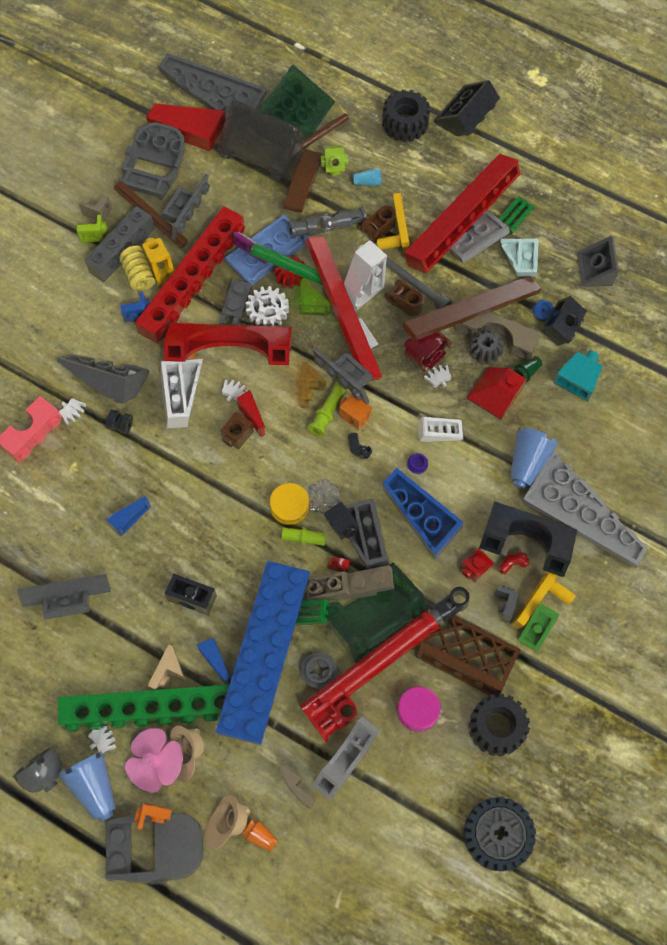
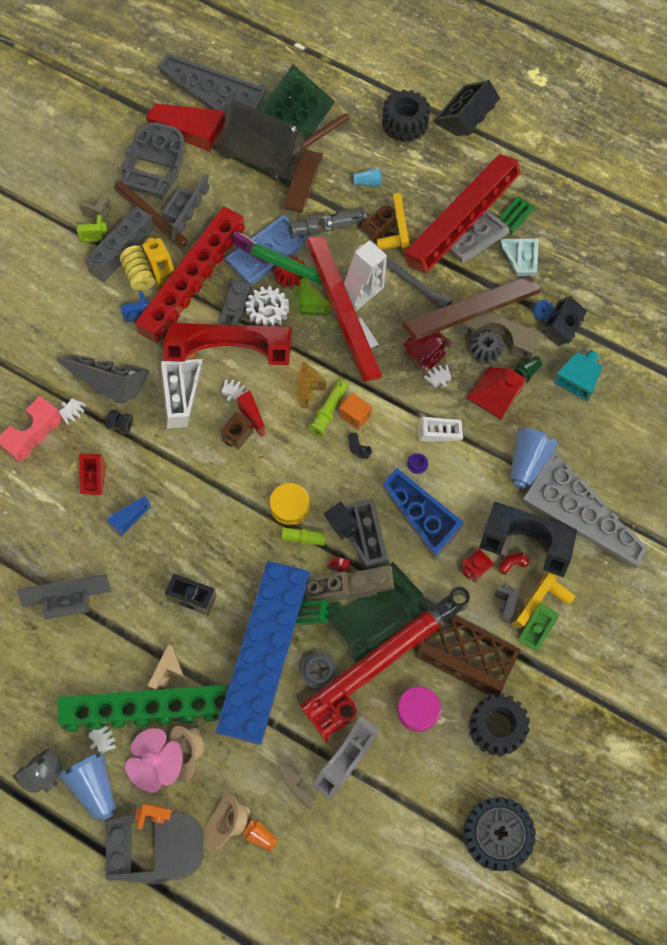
blue slope [197,638,231,685] -> none
clear brick [308,479,339,514] -> none
dark grey bracket [312,347,373,405] -> none
lime brick [321,145,348,175] -> none
reddish brown piece [384,279,423,316] -> none
dark grey slope [578,236,619,287] -> none
none -> red slope [79,453,107,495]

